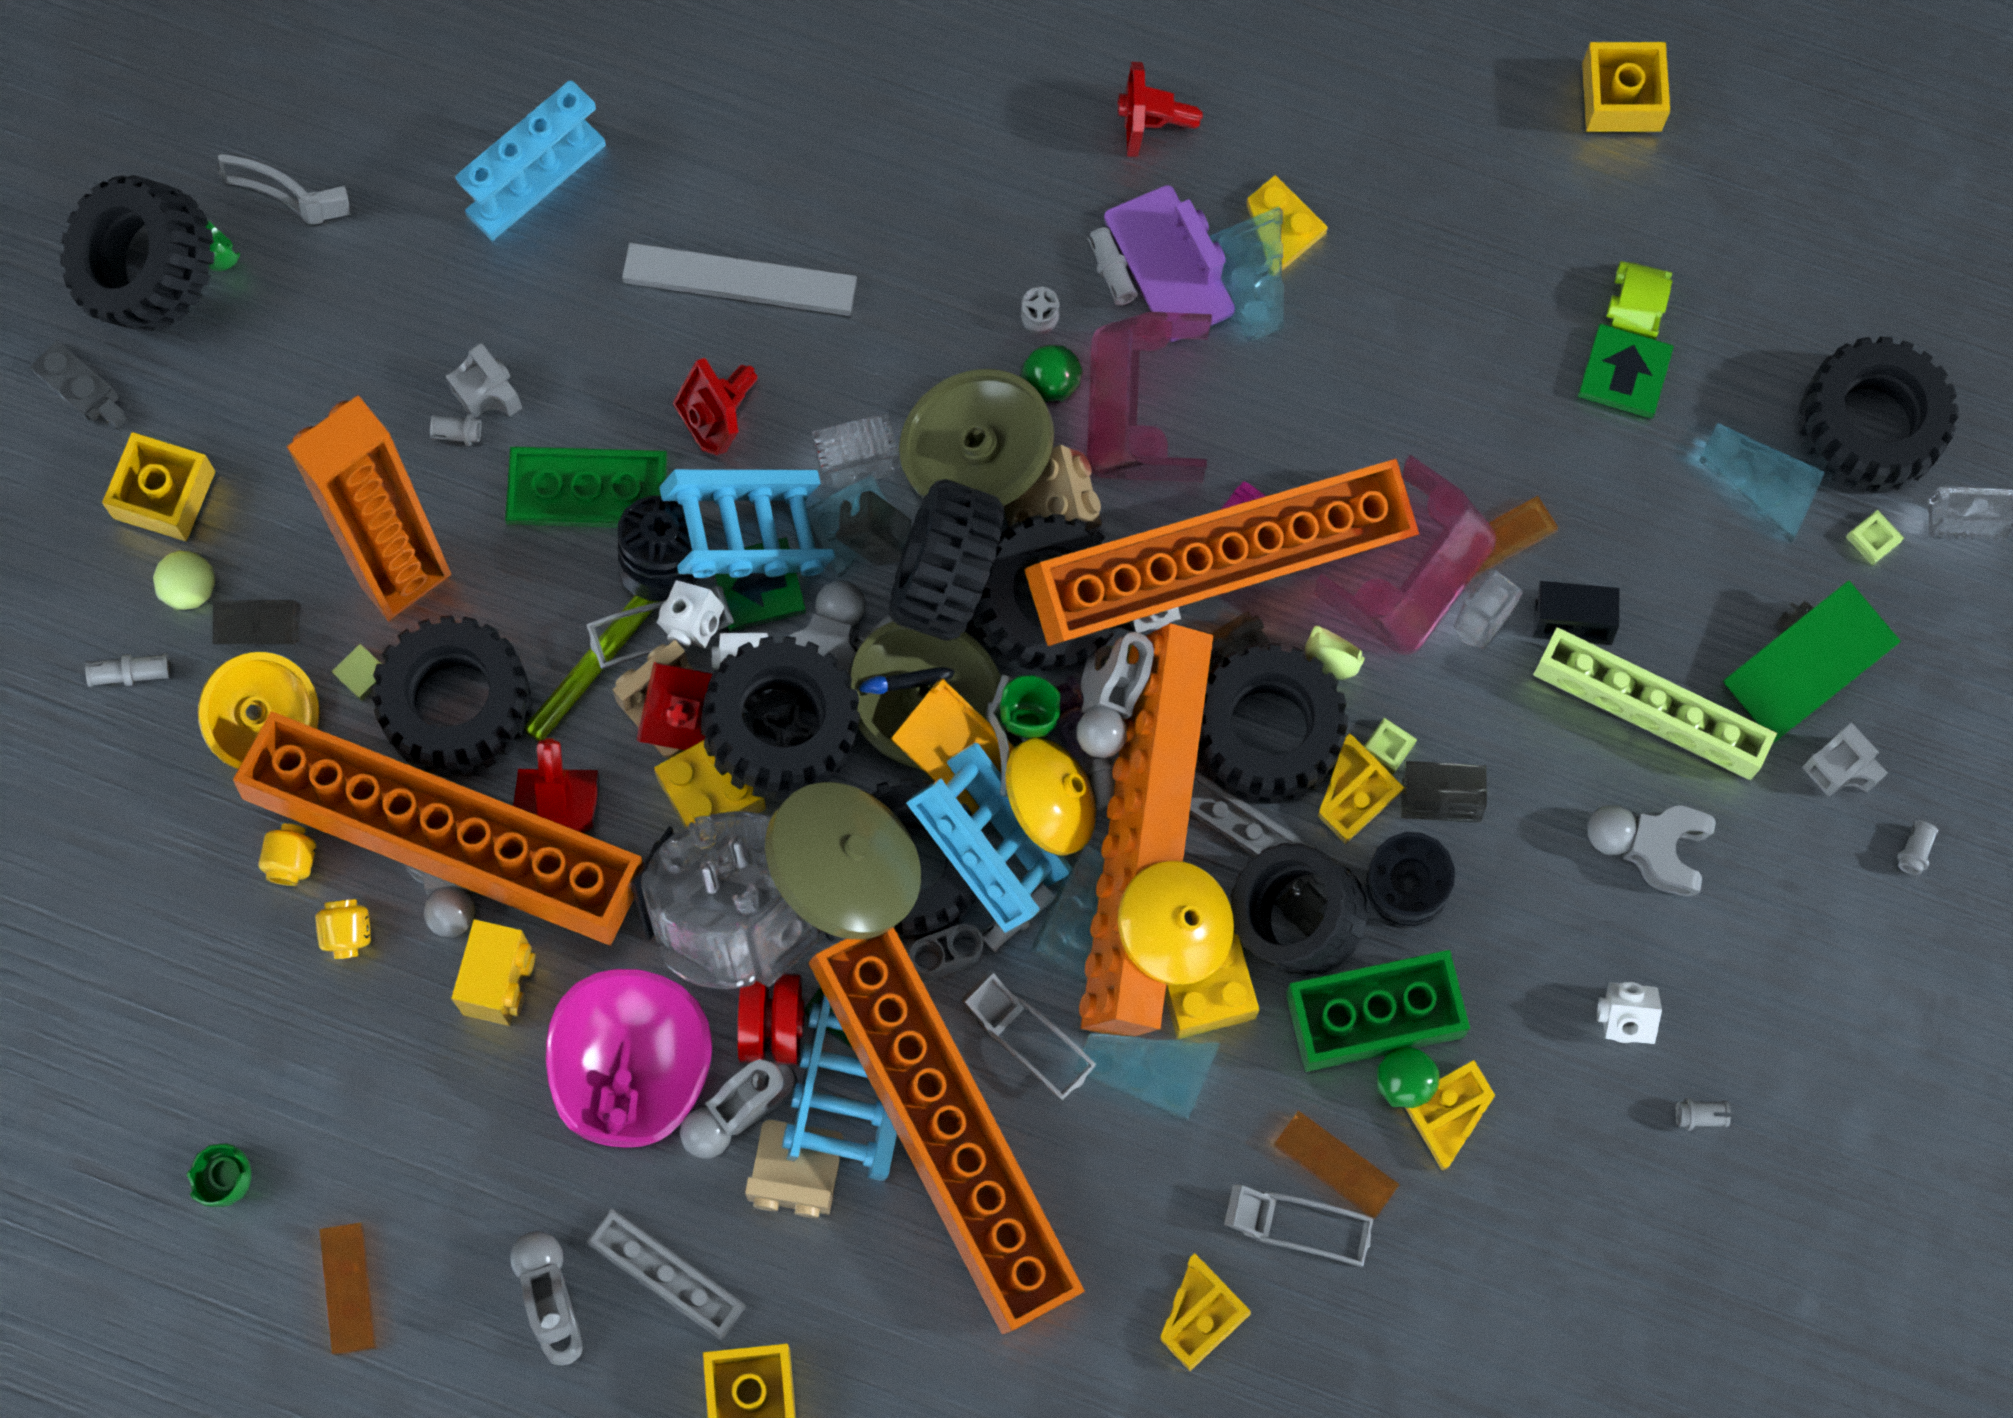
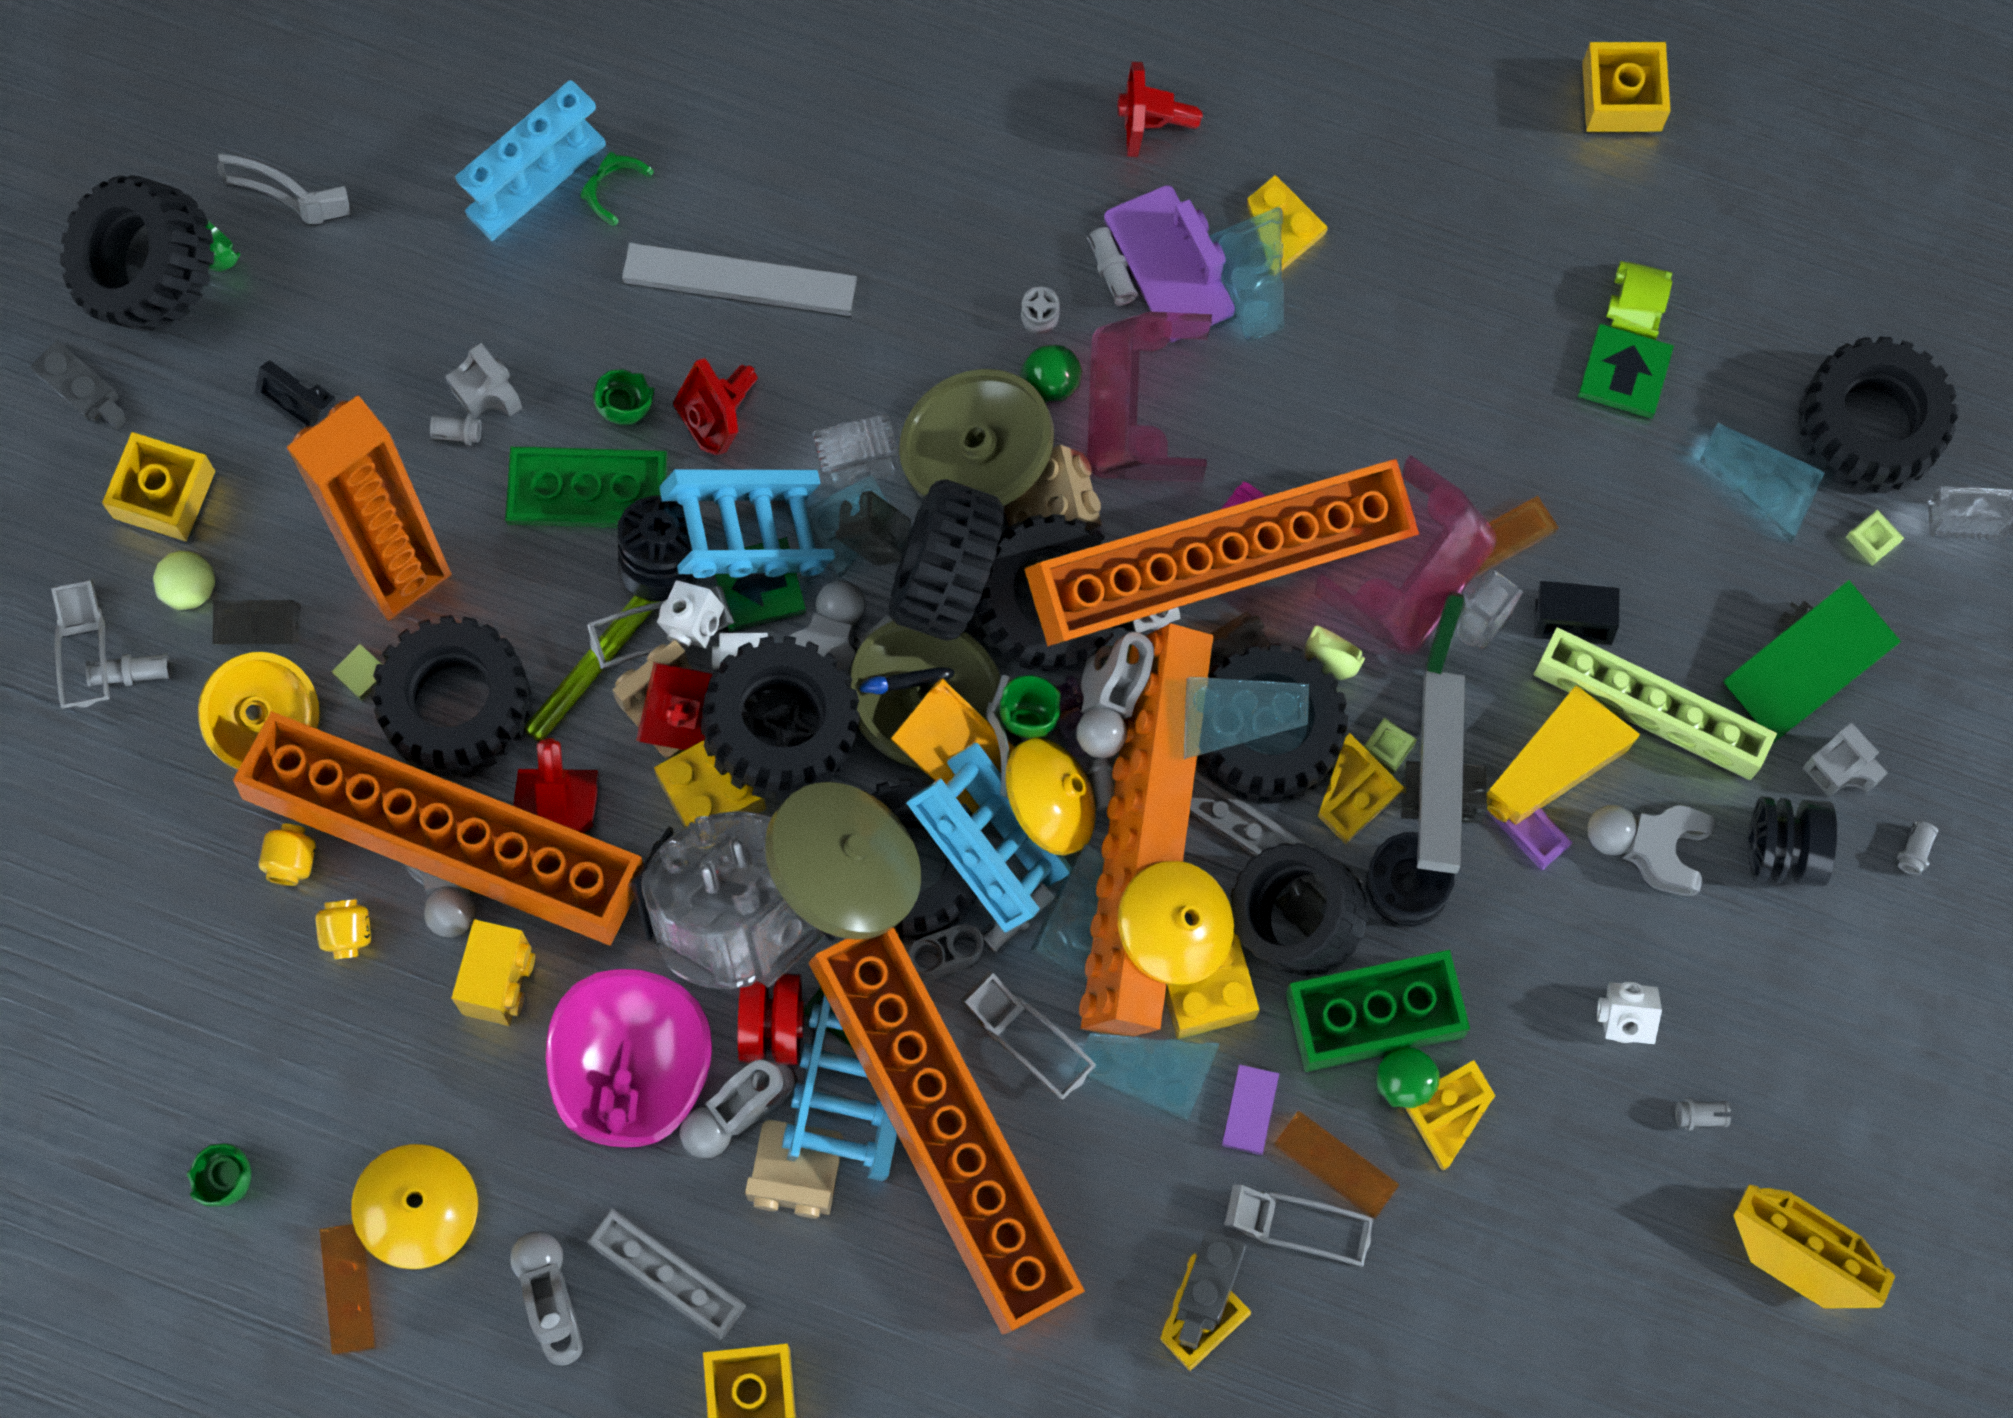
none -> light grey piece [51,580,111,709]
none -> black hinge [254,360,335,429]
none -> yellow dish [351,1144,478,1270]
none -> green cap [580,151,654,226]
none -> green hair [593,369,655,425]
none -> dark grey hinge [1177,1229,1247,1350]
none -> clear light blue wing [1184,677,1309,760]
none -> medium lavender tile [1221,1064,1279,1156]
none -> light grey tile [1417,670,1465,874]
none -> dark green tile [1426,590,1465,675]
none -> yellow slope [1483,685,1640,825]
none -> medium lavender tile [1487,808,1573,871]
none -> yellow wedge [1733,1184,1895,1308]
none -> black wheel [1748,796,1837,886]

